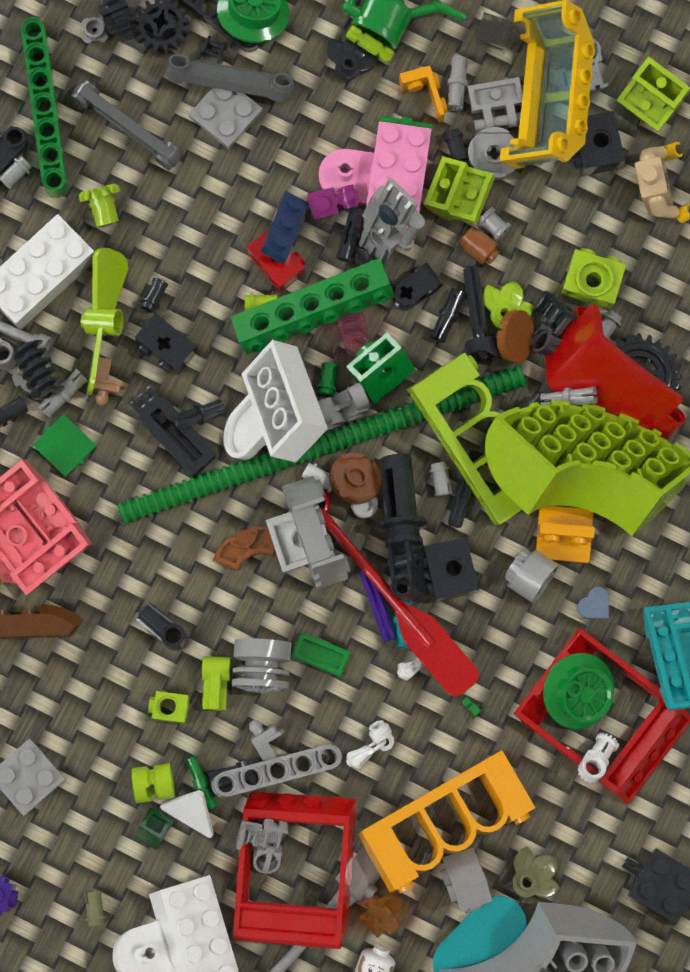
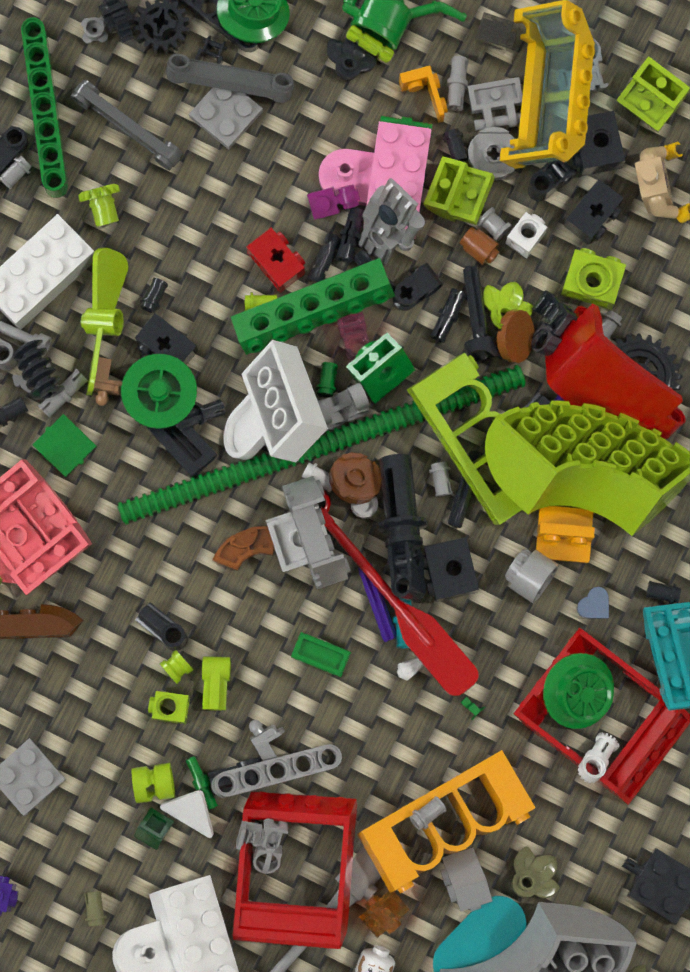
light grey wheel [232,638,291,693] -> none
dark blue plate [260,190,308,264] -> none
white piece [346,720,394,770] -> none
light grey pin [540,386,597,406] -> none
none -> green wheel [121,354,197,429]
none -> lime wheel [160,650,193,684]
none -> black axle [309,233,341,283]
none -> light grey pin [410,796,447,830]
none -> white brick [505,212,547,259]
none -> black piece [527,158,578,202]
none -> black brick [564,179,624,245]
none -> black pin [646,581,681,604]

